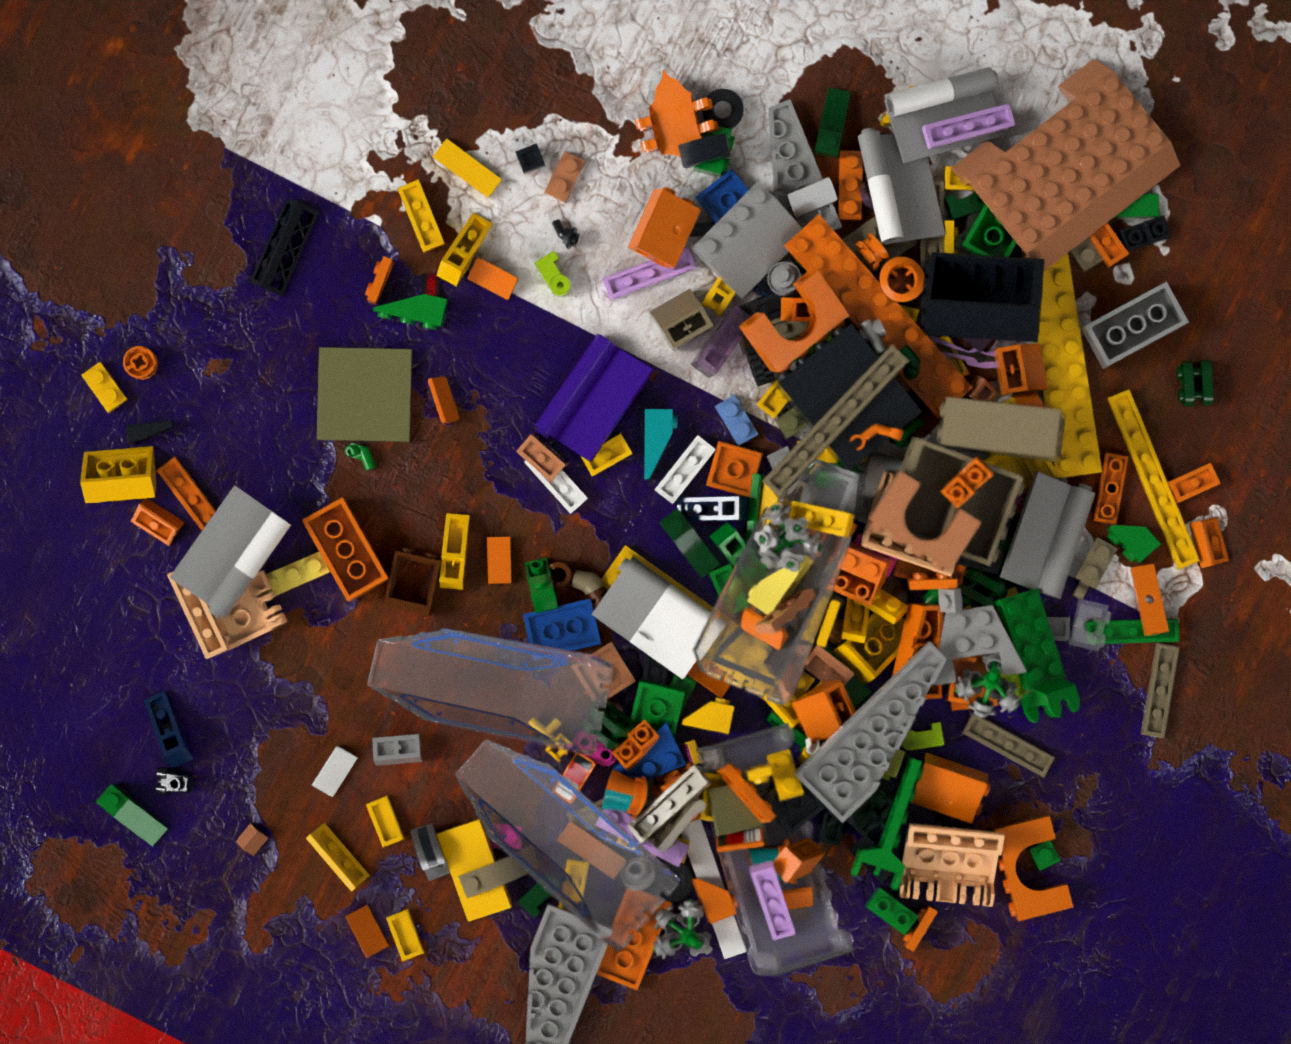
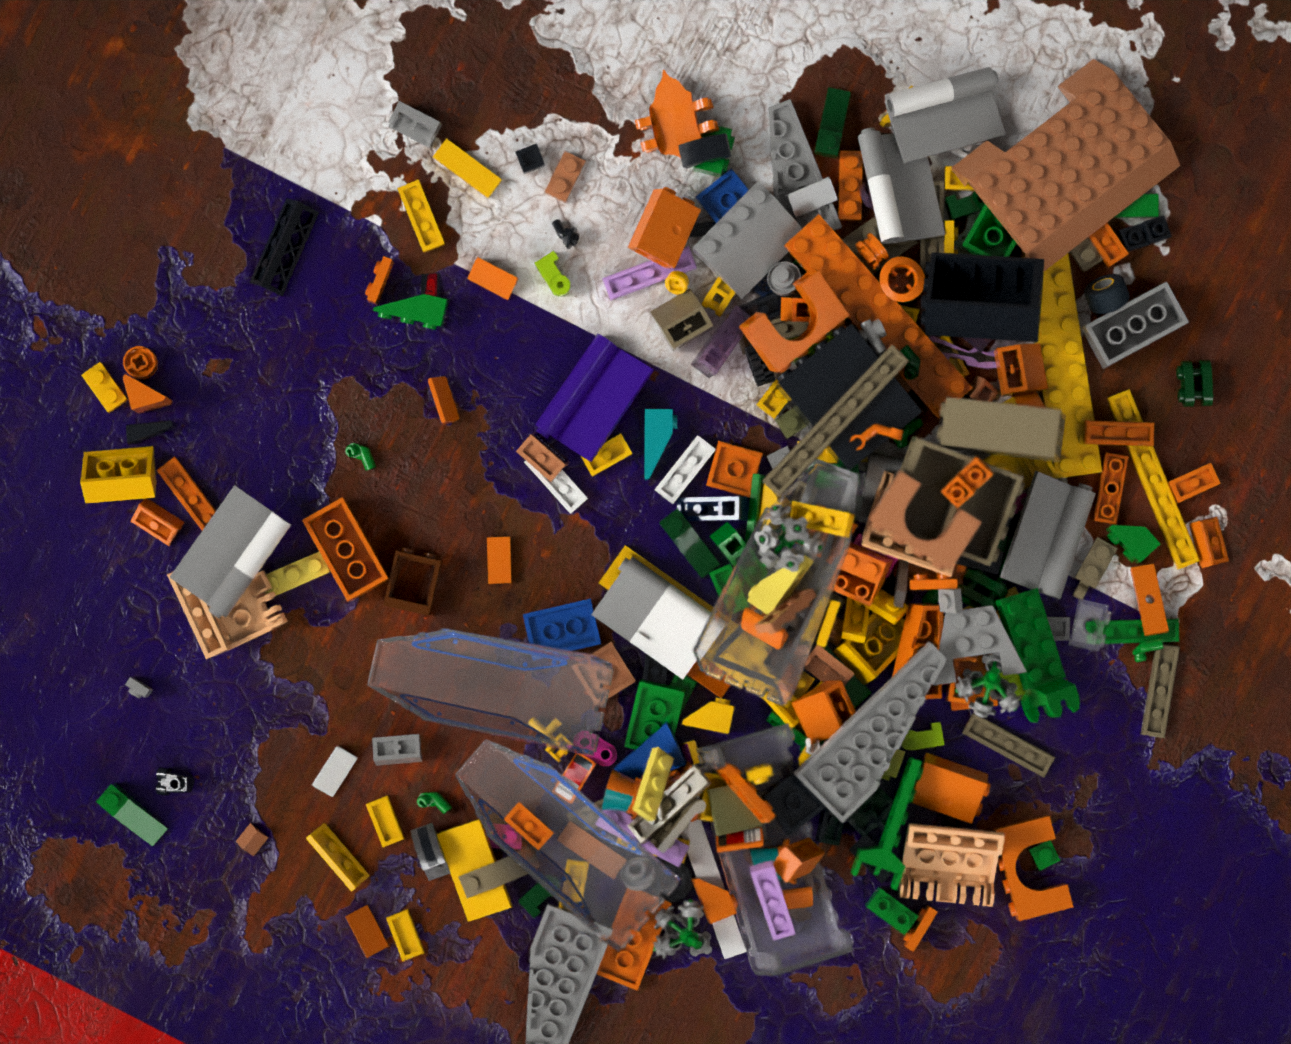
dark blue slope [144,691,194,768] -> none
olive tile [317,347,412,442] -> none
yellow slope [436,213,493,287] -> none
yellow slope [439,513,470,590] -> none
green slope [525,558,558,613] -> none
piece [549,561,606,607] -> none
dark green brick [583,699,634,750] -> none
orange slope [611,719,660,772] -> none
black tyre [702,89,744,129] -> none
medium blue plate [715,395,758,446] -> none
yellow plate [766,749,804,801] -> none
lavender plate [921,103,1016,149] -> none
none -> orange slope [123,374,173,414]
none -> light grey plate [125,677,153,699]
none -> light grey hinge [389,101,441,148]
none -> green arm [417,792,452,814]
none -> orange plate [503,802,554,851]
none -> light yellow plate [633,747,674,821]
none -> yellow tile [665,271,689,295]
none -> flat silver tile [894,559,908,608]
none -> orange tile [1083,420,1154,447]
none -> black wheel [1084,274,1130,314]
none -> green arm [1132,638,1164,662]

